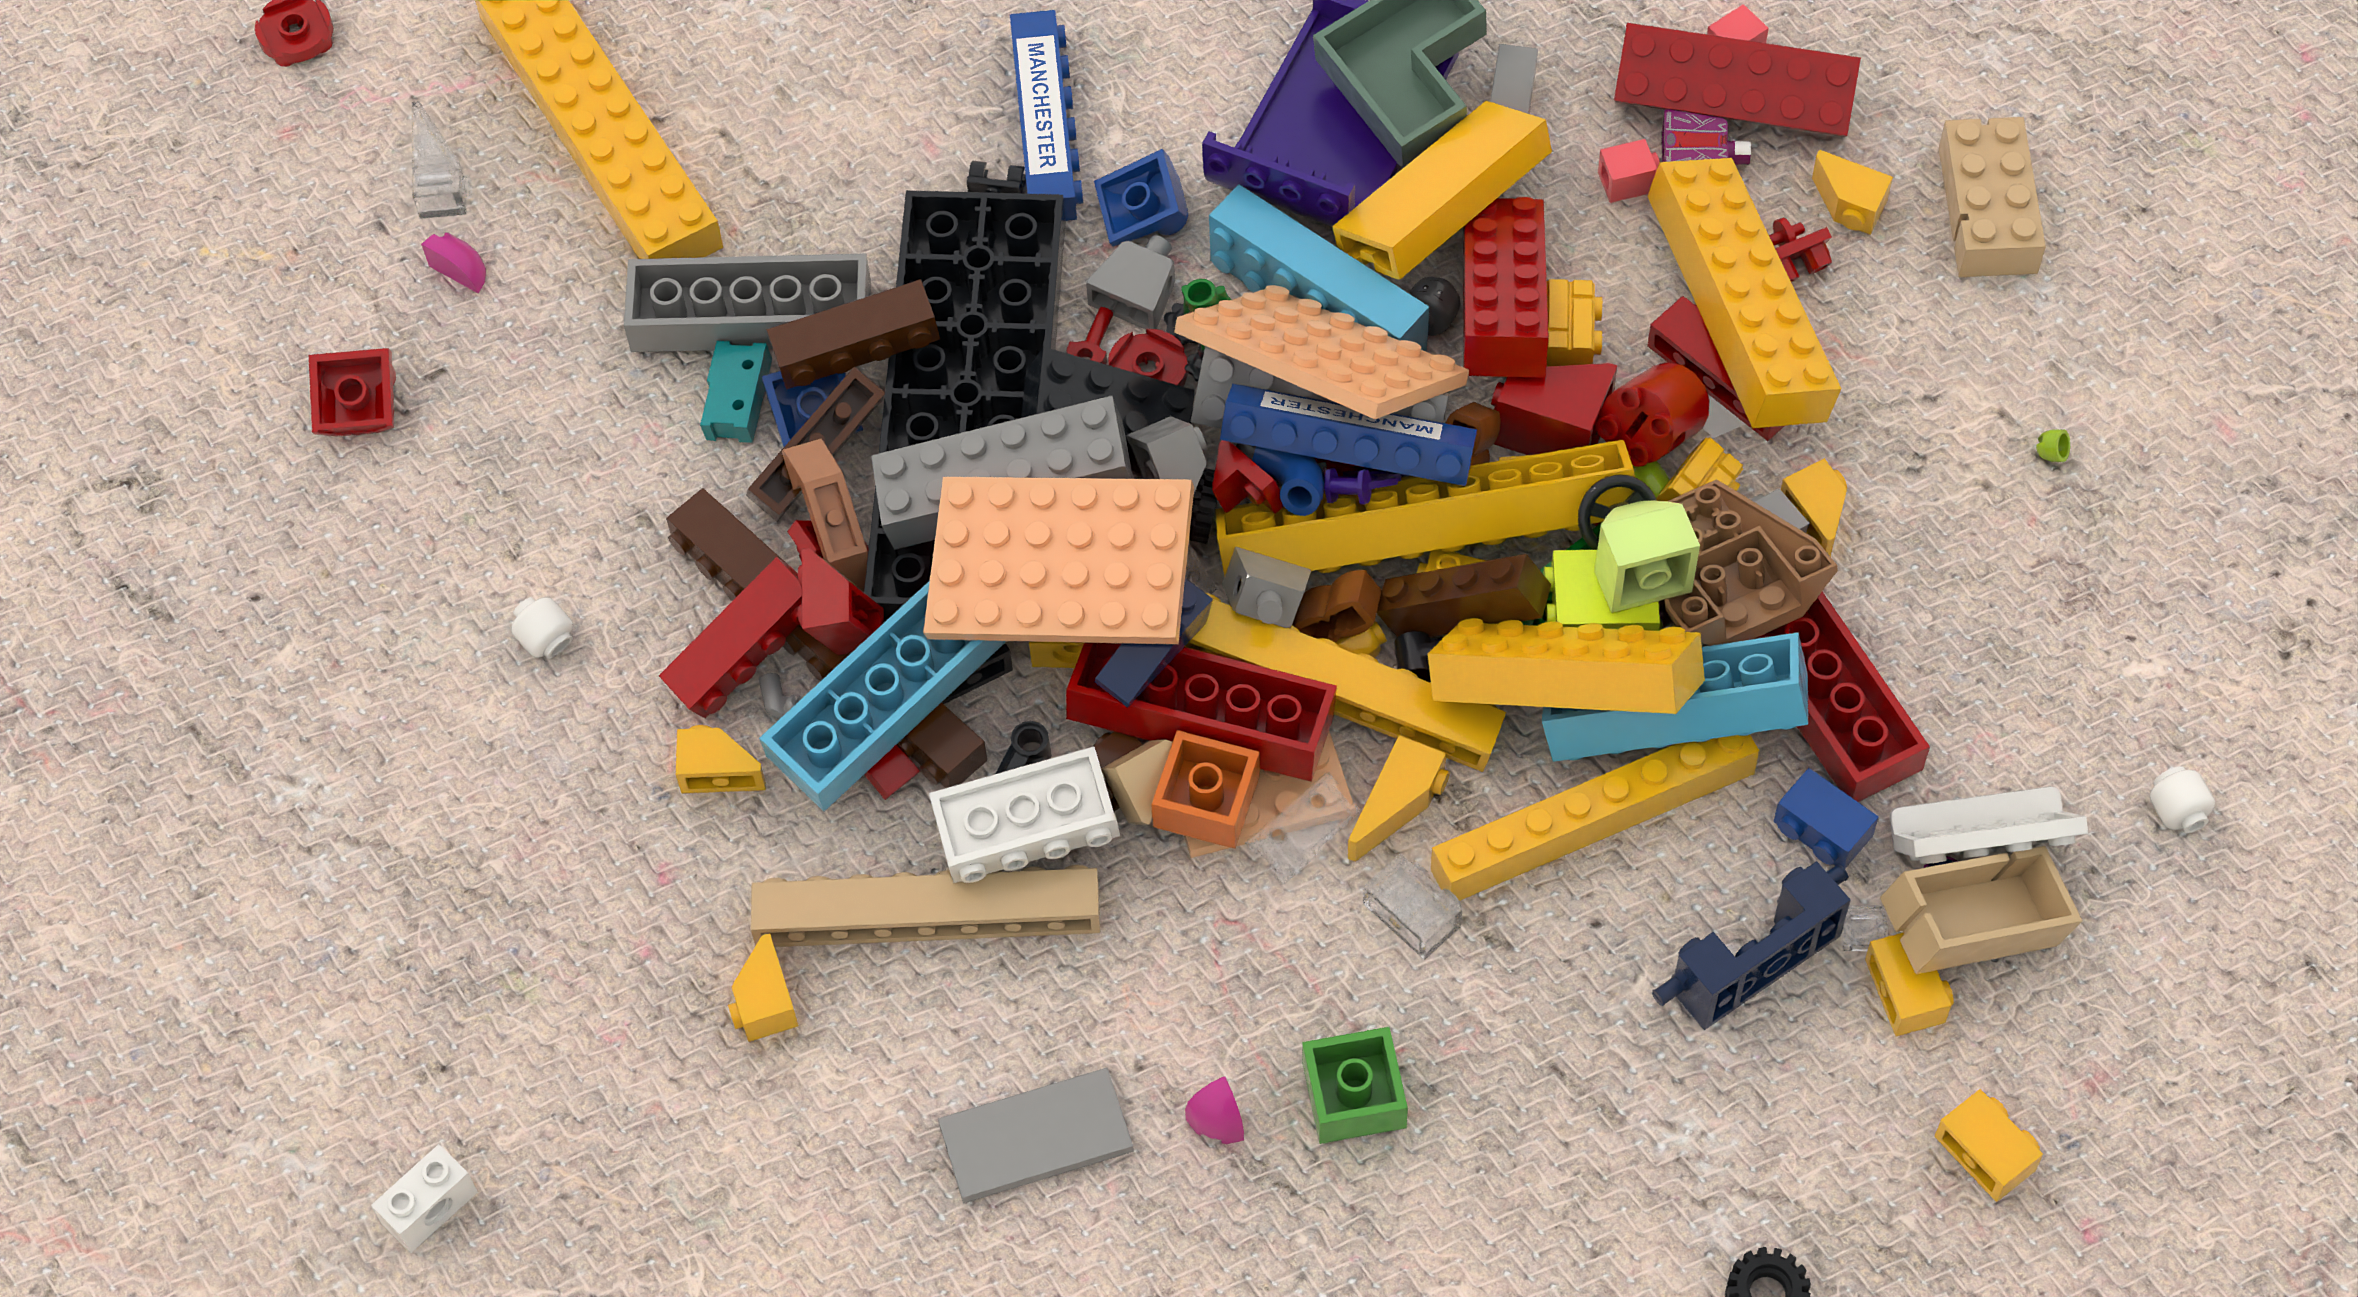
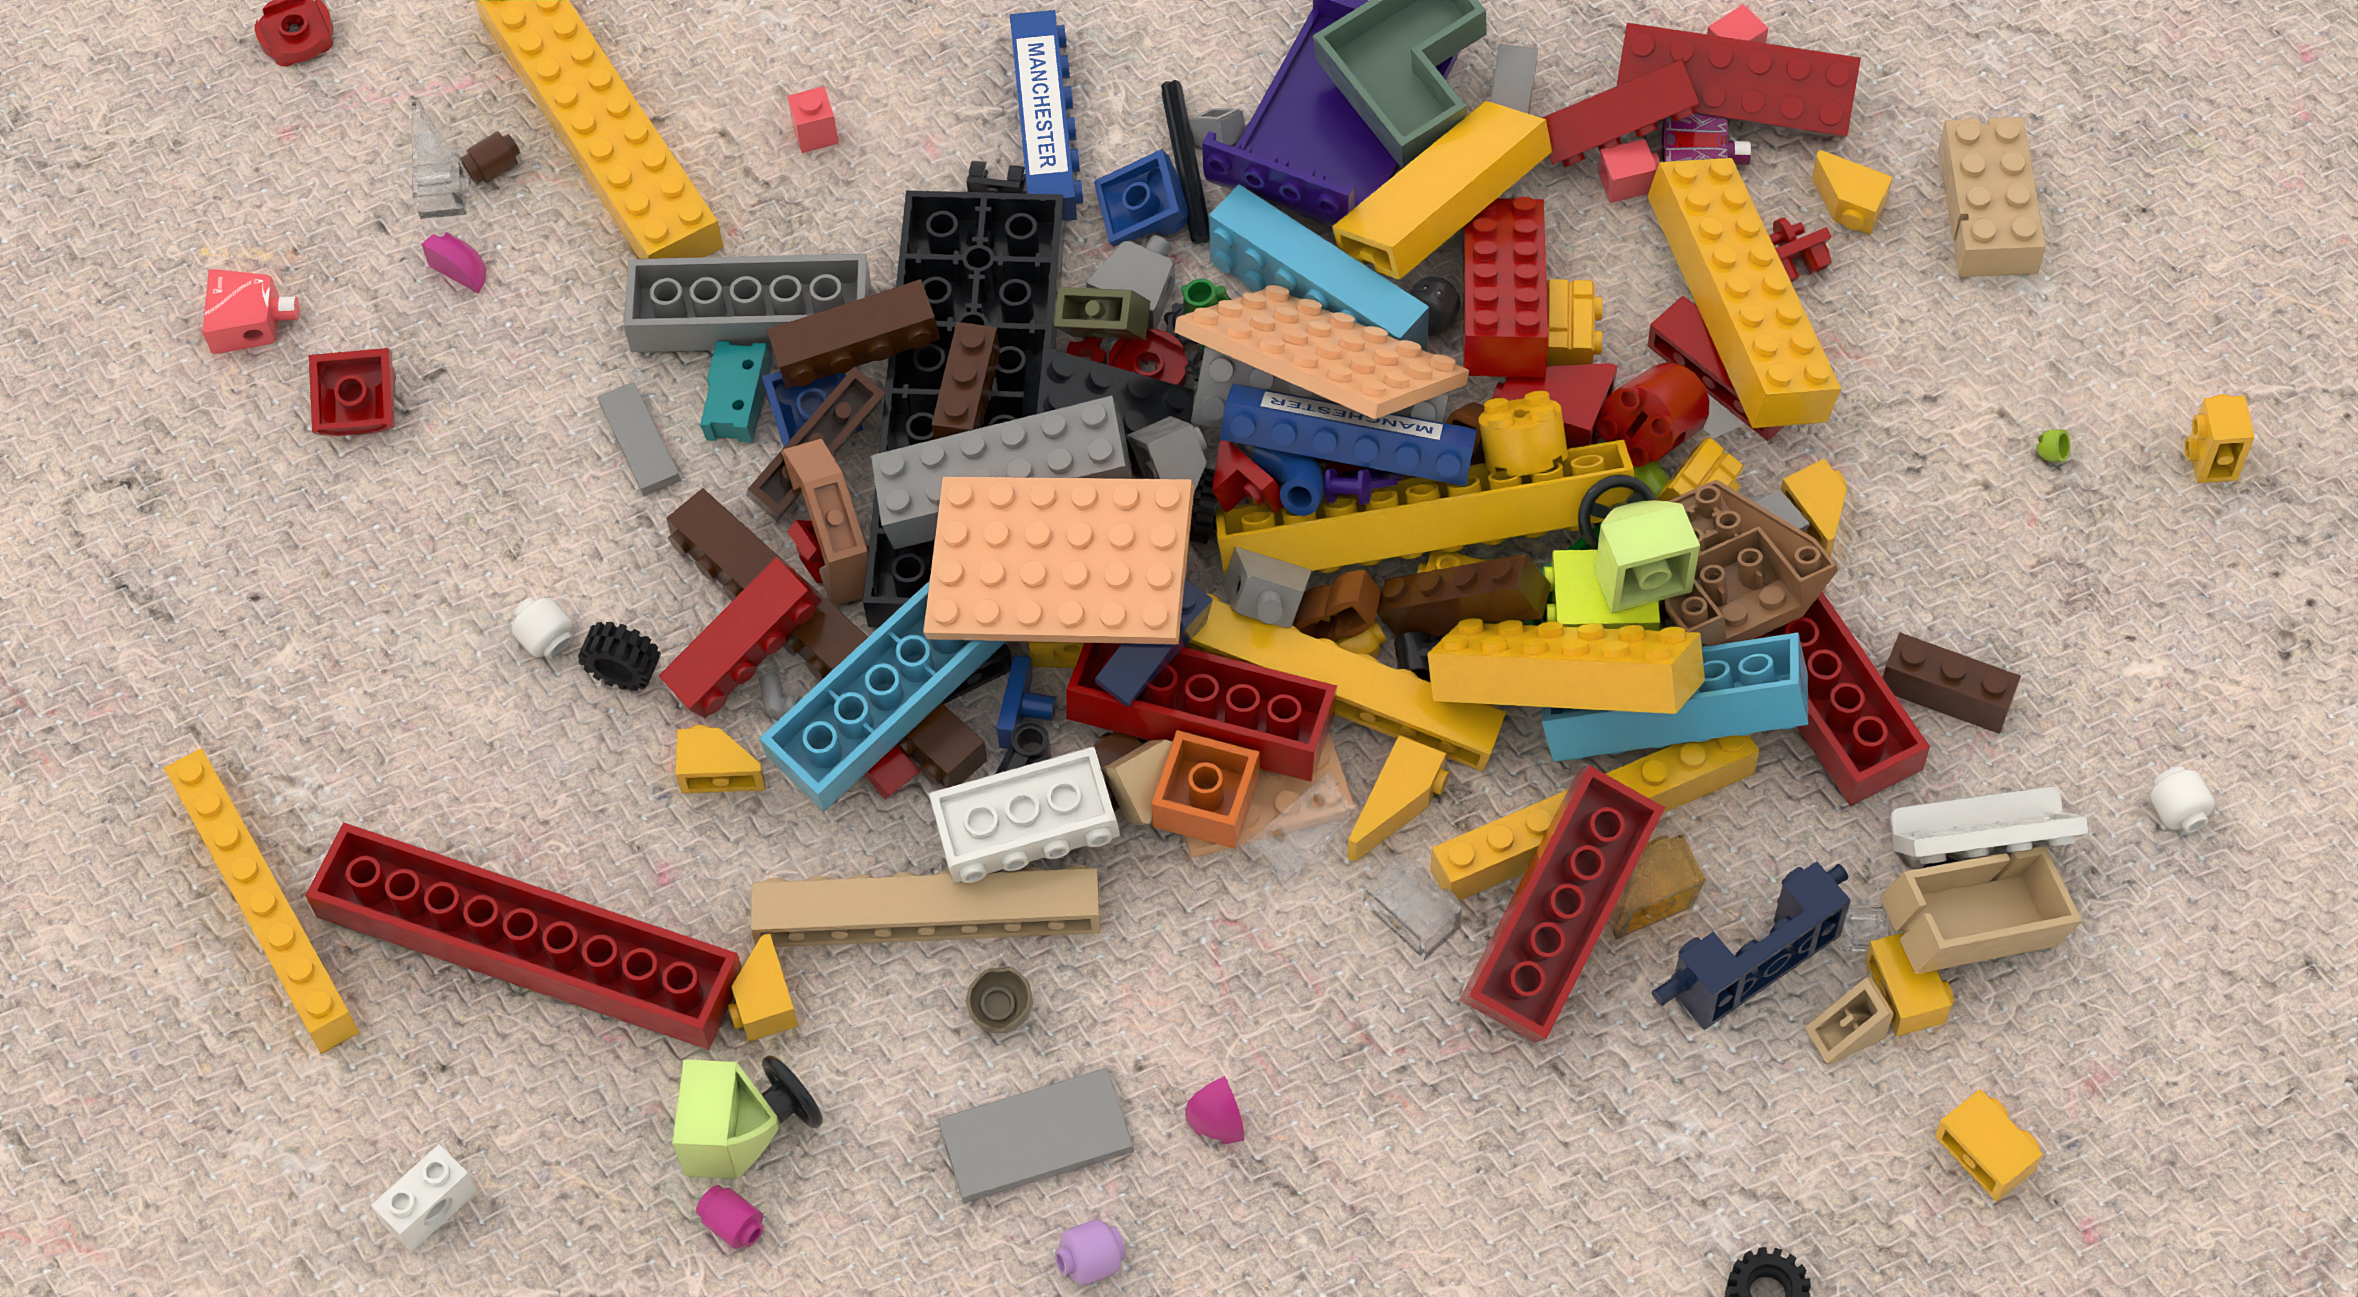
red slope [798,548,884,655] -> none
bright green brick [1302,1026,1408,1144] -> none
blue brick [1774,768,1879,869] -> none
none -> yellow brick [164,748,360,1054]
none -> coral torso [202,269,300,354]
none -> red brick [305,822,742,1050]
none -> reddish brown brick [460,131,521,185]
none -> black tyre [578,622,661,691]
none -> light grey tile [597,382,681,496]
none -> yellowish green piece [672,1055,823,1179]
none -> dark pink brick [696,1185,764,1249]
none -> coral brick [787,86,839,153]
none -> reddish brown brick [932,322,1000,440]
none -> dark tan hair [965,966,1033,1034]
none -> blue tile [996,655,1056,749]
none -> olive brick [1053,287,1151,340]
none -> lavender head [1055,1219,1126,1286]
none -> black axle [1161,80,1210,244]
none -> light grey slope [1189,108,1245,148]
none -> red brick [1459,765,1665,1043]
none -> yellow brick [1478,391,1568,476]
none -> red brick [1541,58,1700,168]
none -> clear yellow slope [1612,834,1706,940]
none -> tan slope [1805,977,1894,1064]
none -> reddish brown brick [1883,632,2021,734]
none -> yellow brick [2184,394,2255,483]

